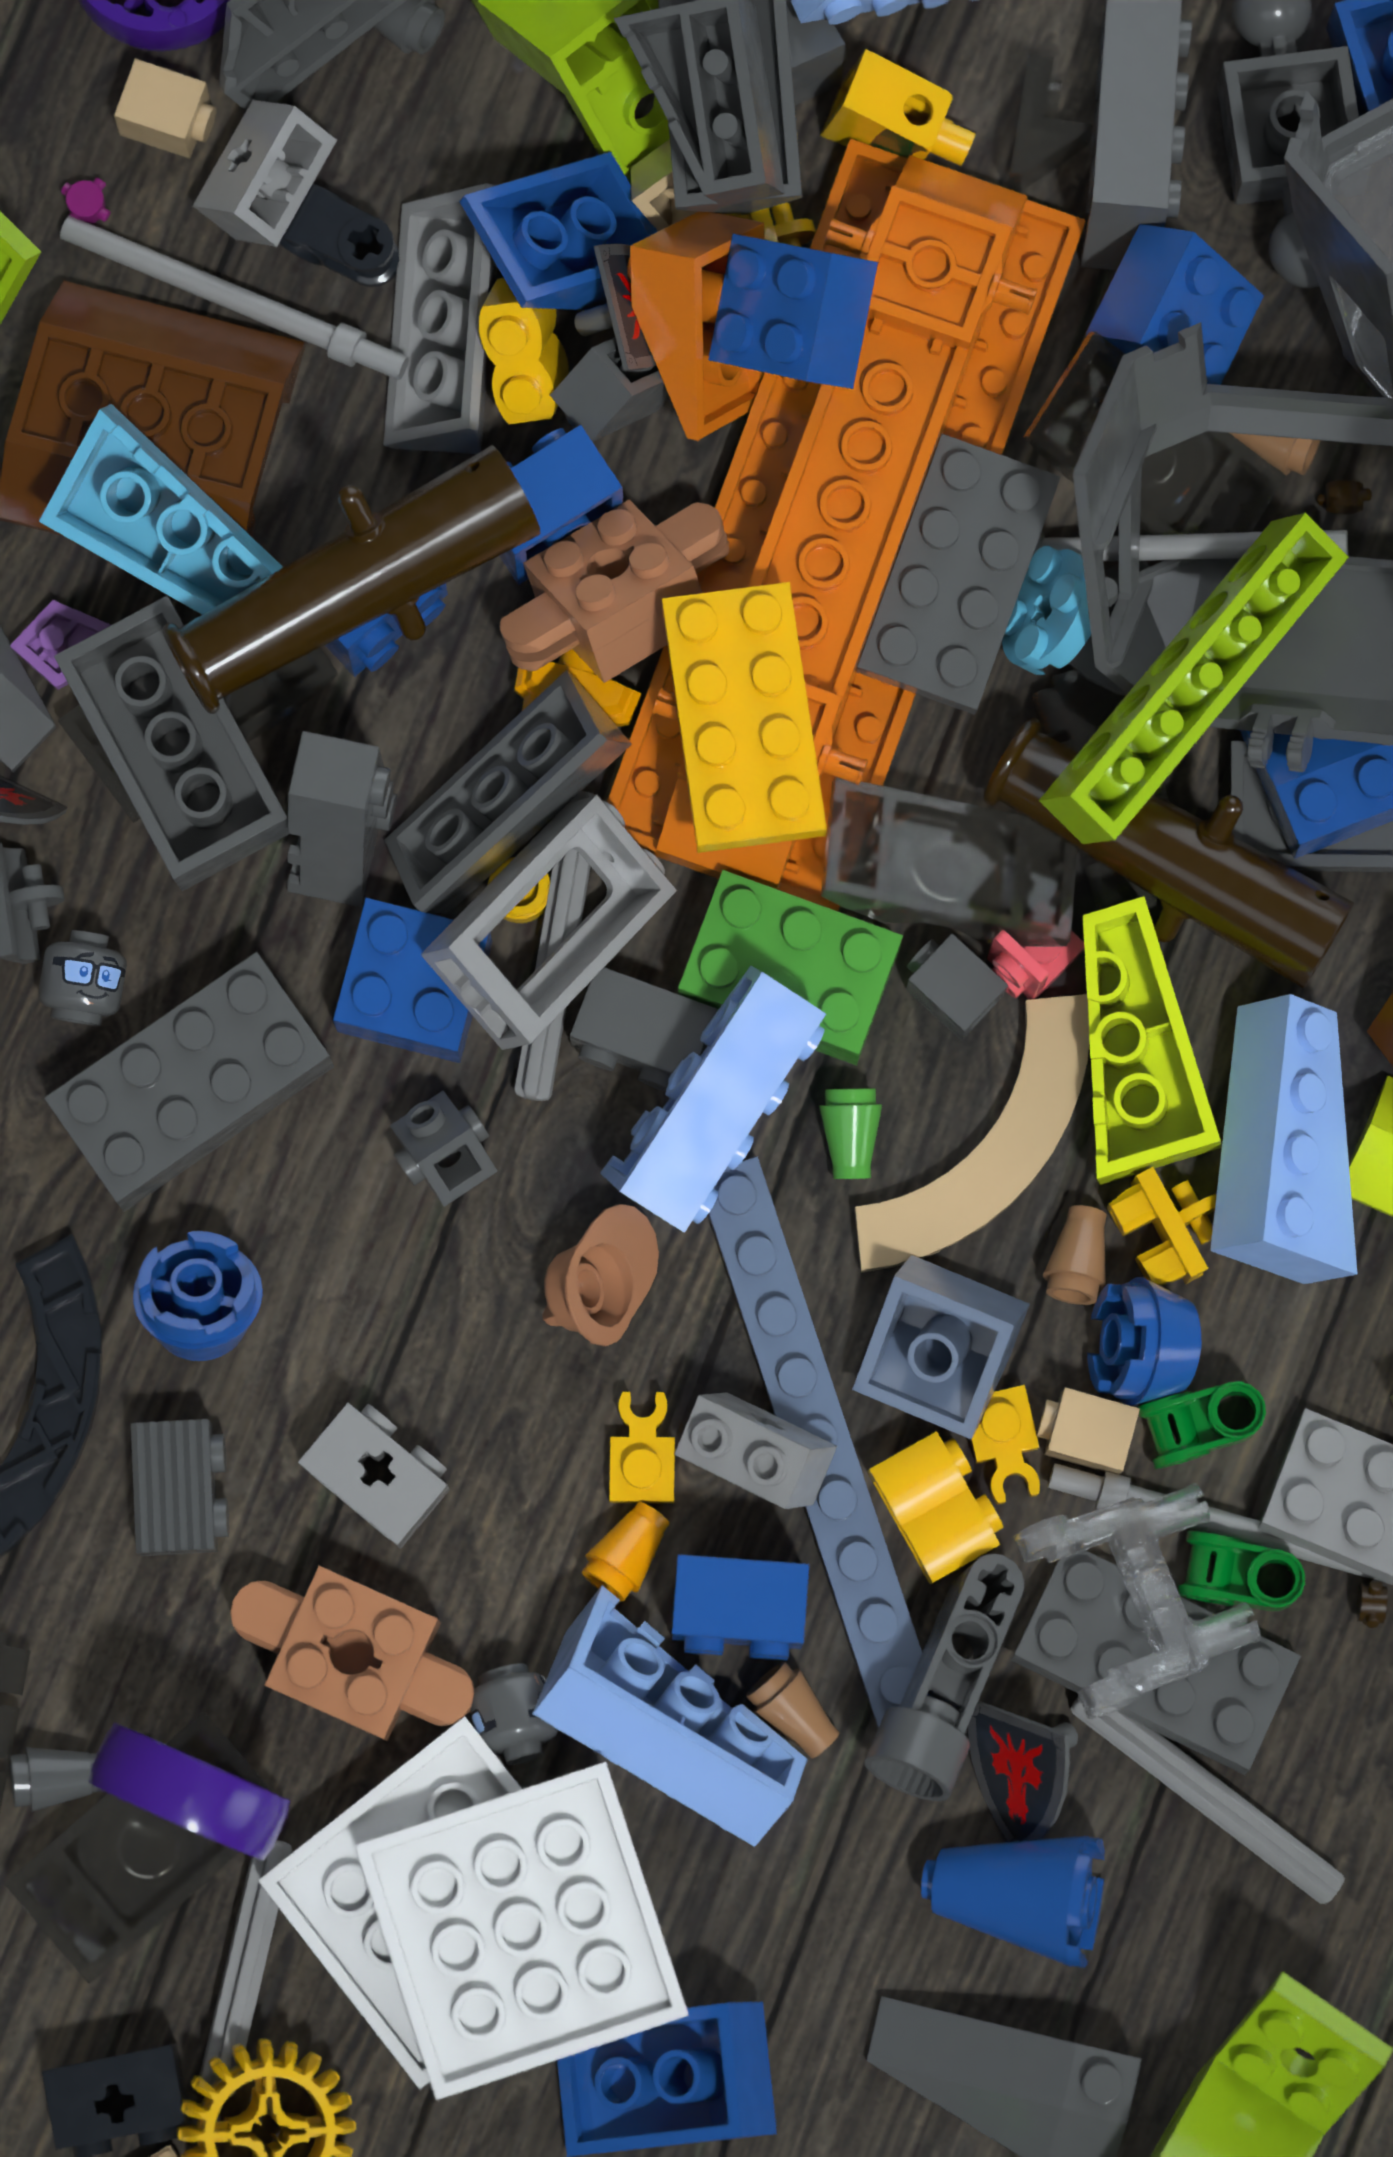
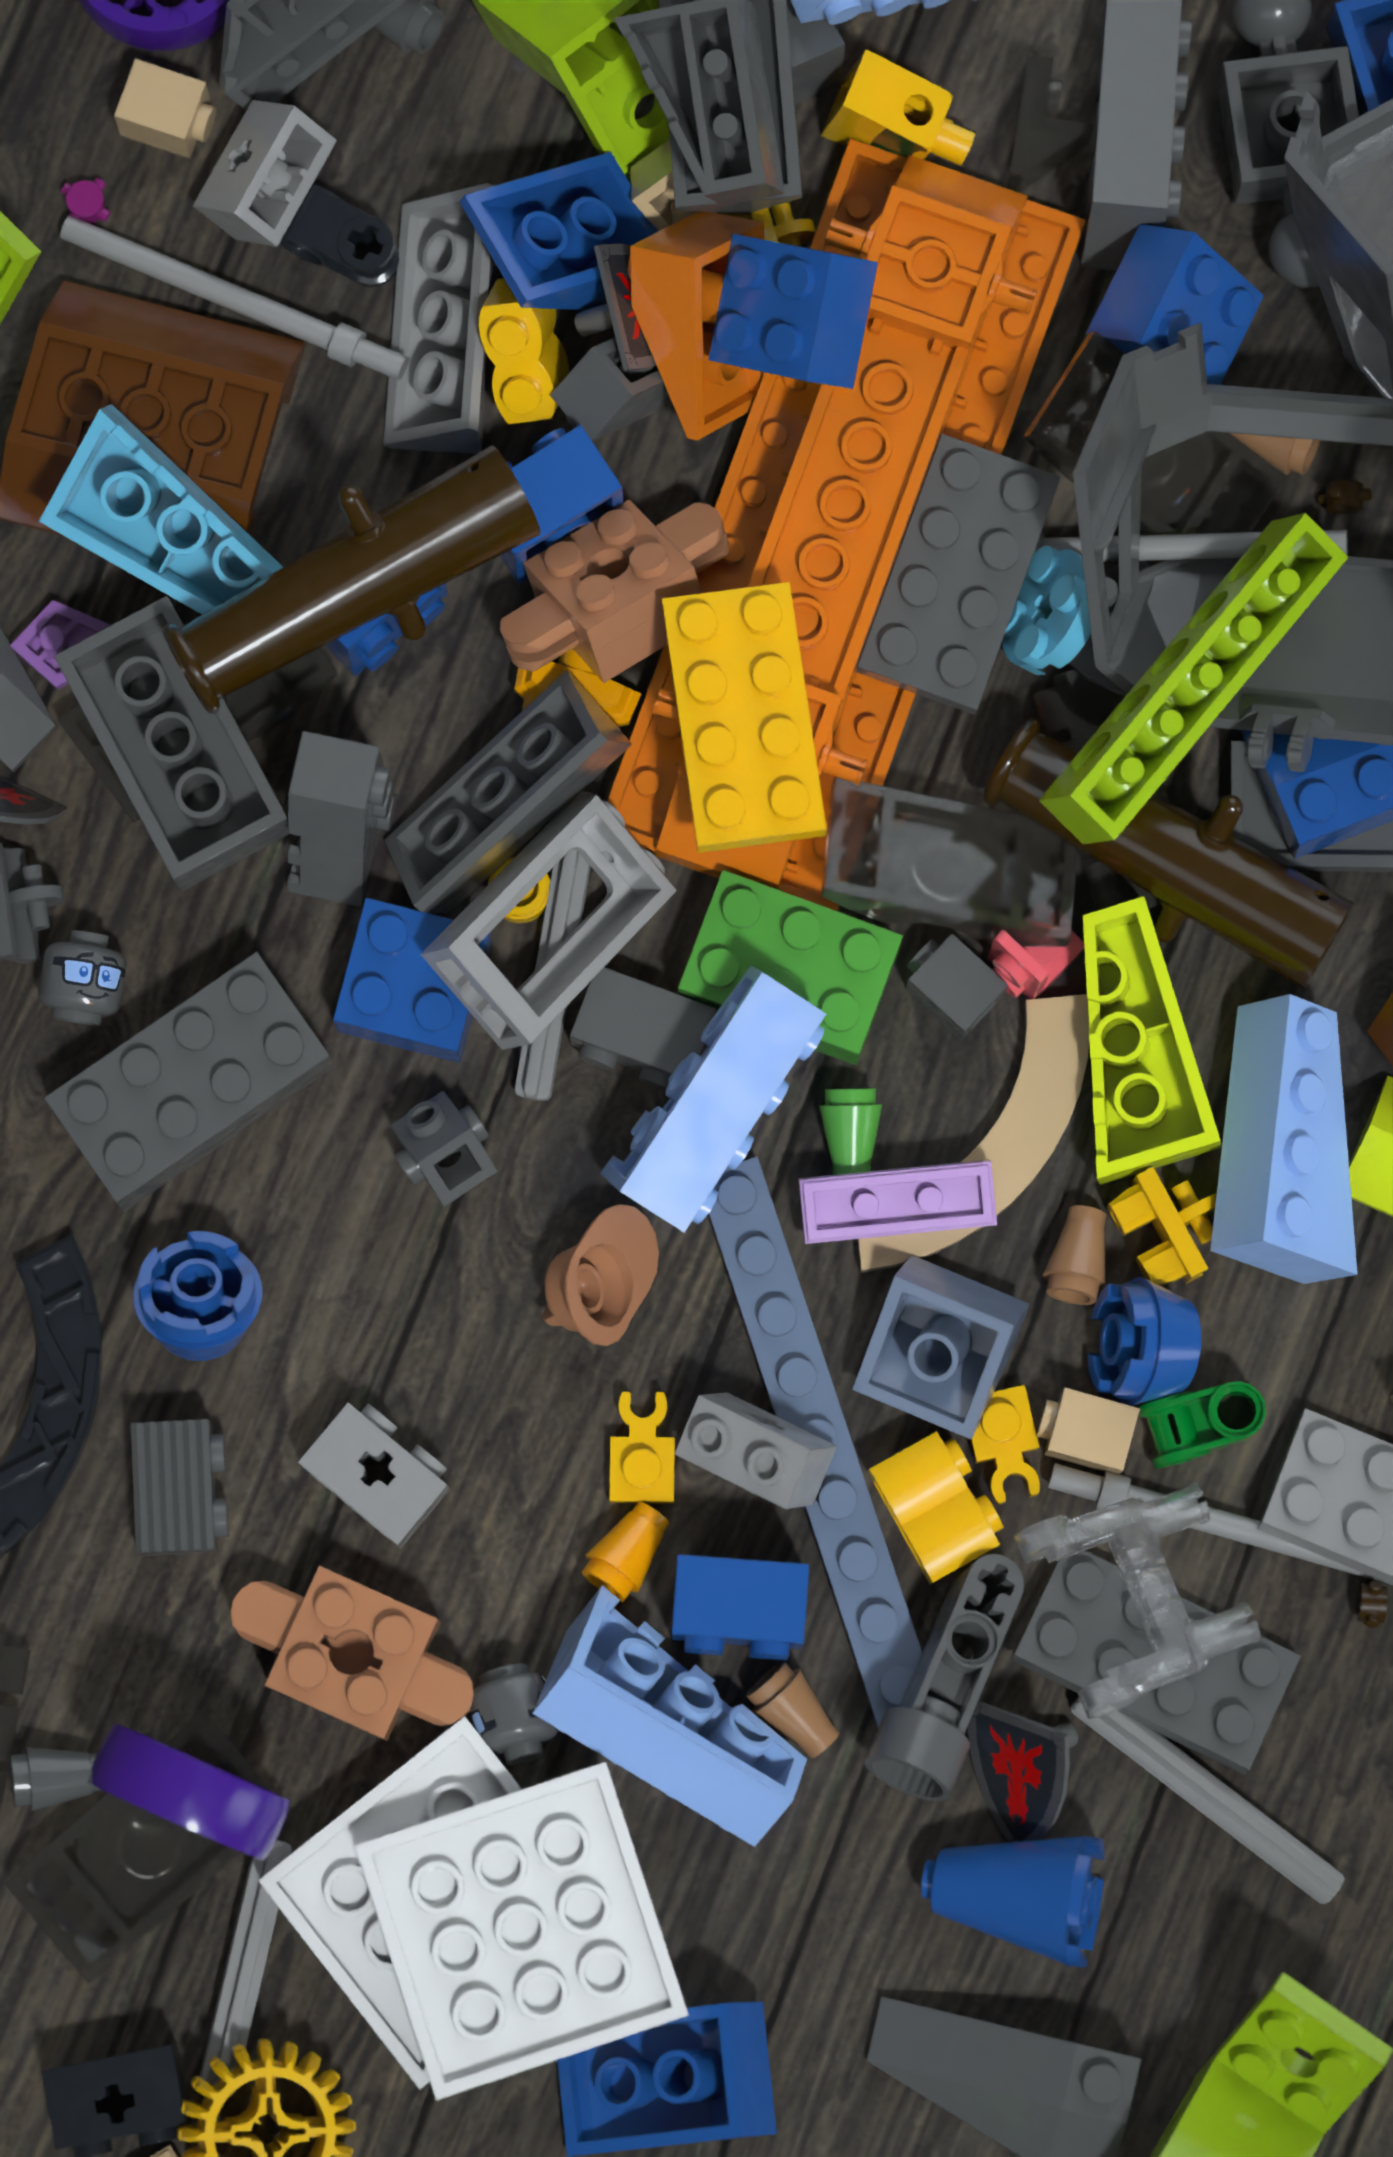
green piece [1176,1531,1305,1611] -> none
none -> lavender tile [798,1160,997,1244]

